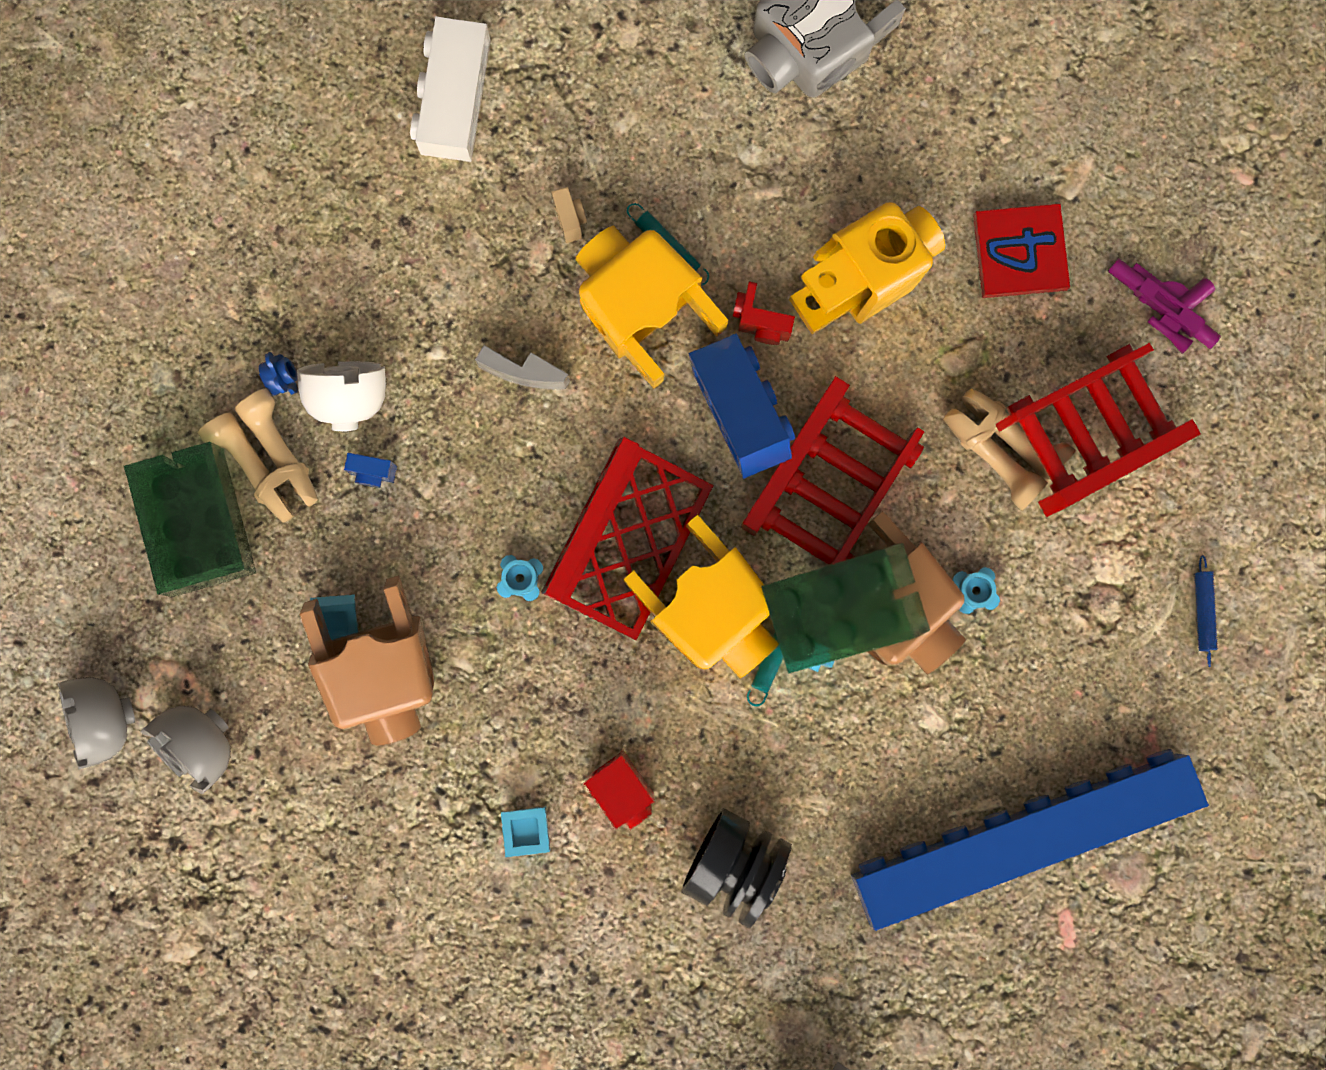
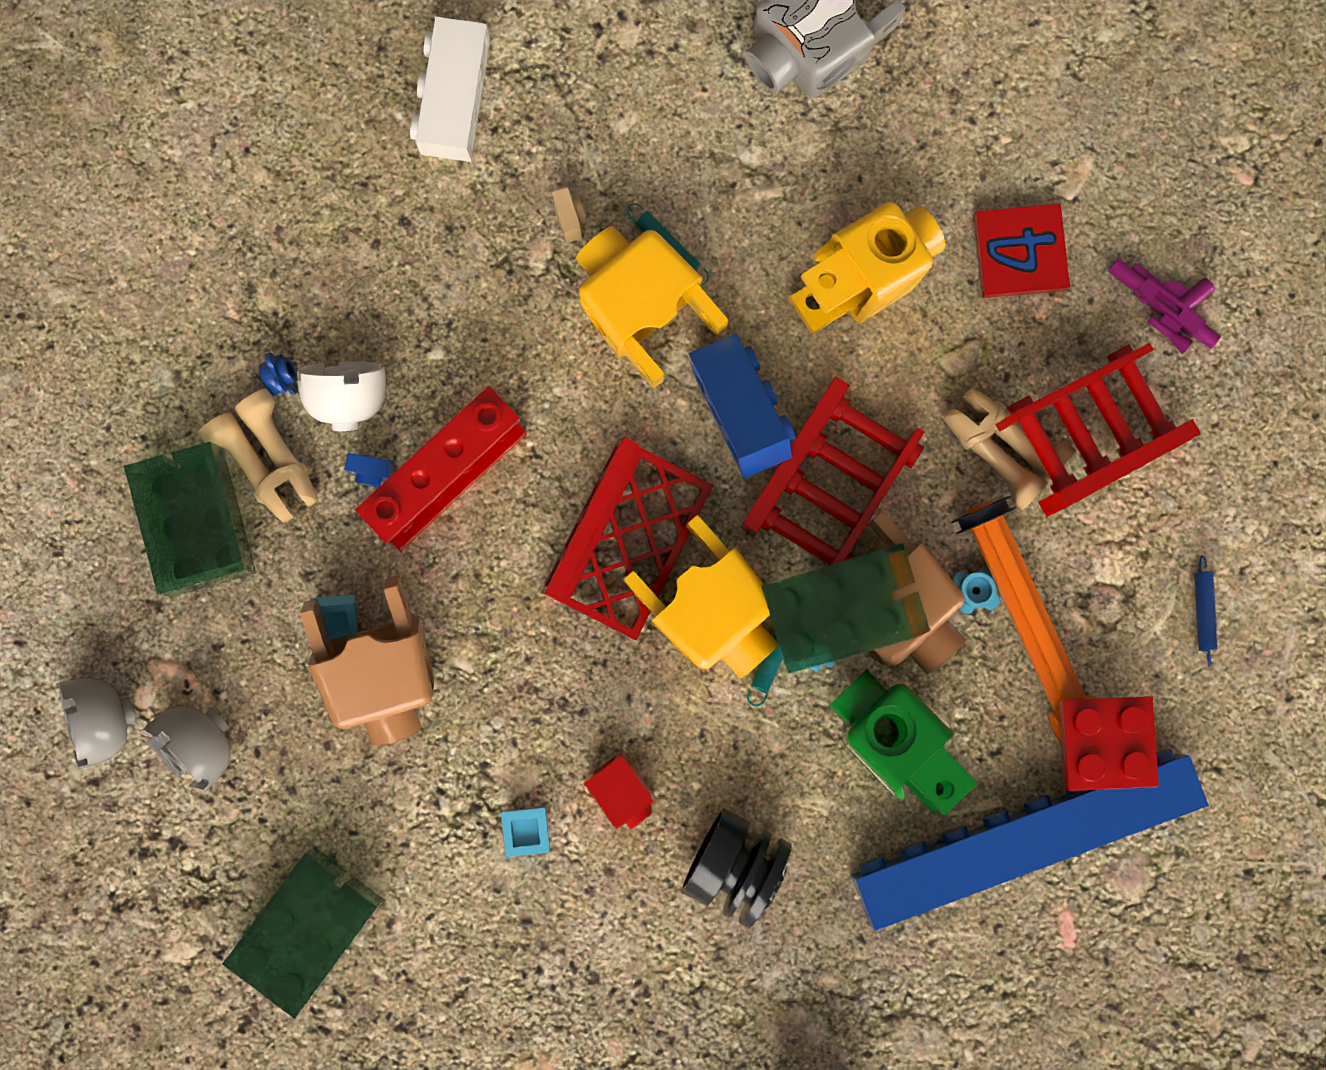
light grey slope [475,345,570,390] -> none
medium azure plate [497,555,543,601] -> none
red bracket [732,281,795,345] -> none
none -> clear green piece [222,848,385,1019]
none -> red fence [355,386,527,551]
none -> green piece [829,669,978,816]
none -> orange piece [951,495,1094,746]
none -> red plate [1059,696,1159,791]

